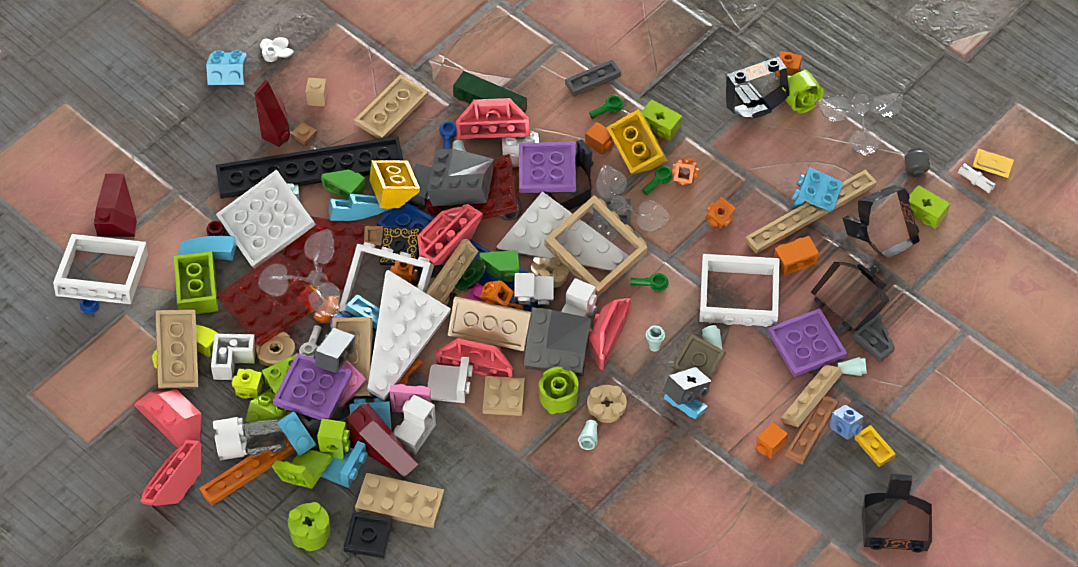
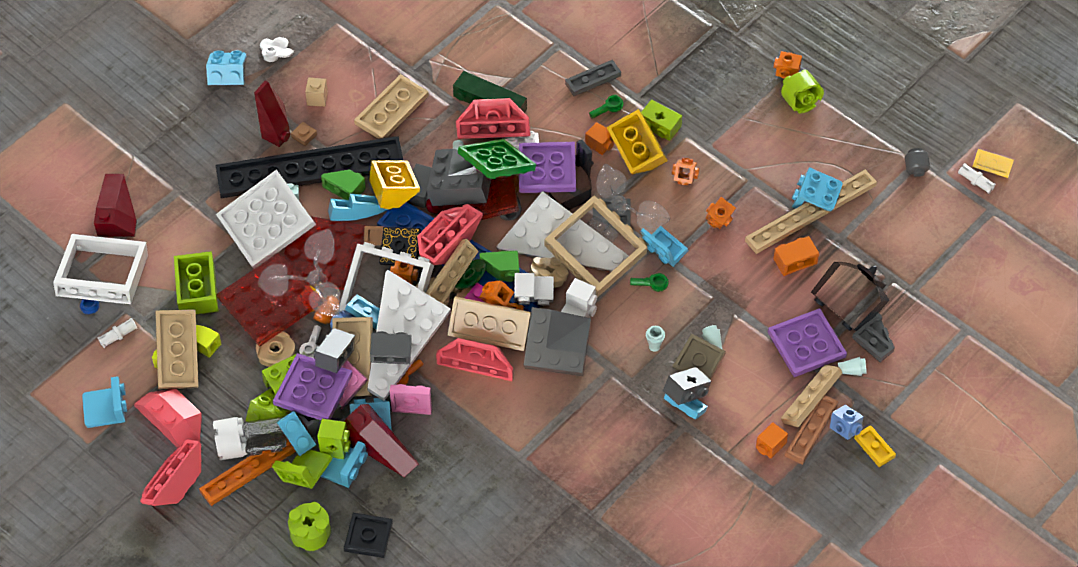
medium azure slope [178,236,236,263] -> none
dark red plate [206,221,225,236] -> none
white brick [211,334,256,380] -> none
neon yellow brick [232,369,264,399] -> none
tan plate [355,473,445,528] -> none
white brick [393,395,436,455] -> none
white bracket [427,357,473,403] -> none
blue plate [439,121,457,149] -> none
tan plate [483,376,525,416] -> none
lime brick [539,367,579,414] -> none
light aqua cone [578,420,598,450] -> none
tan plate [587,385,627,423] -> none
coral wedge [588,298,631,370] -> none
green plate [642,166,673,195] -> none
white window [699,254,779,327] -> none
black piece [726,57,789,119] -> none
clear plant [818,92,903,155] -> none
black piece [842,185,920,258] -> none
black piece [862,474,932,553] -> none
lime brick [909,185,950,229] -> none
none -> medium azure bracket [82,376,127,428]
none -> white pin [97,318,138,348]
none -> dark grey brick [370,331,412,364]
none -> green plate [457,139,536,179]
none -> medium azure bracket [640,226,688,267]

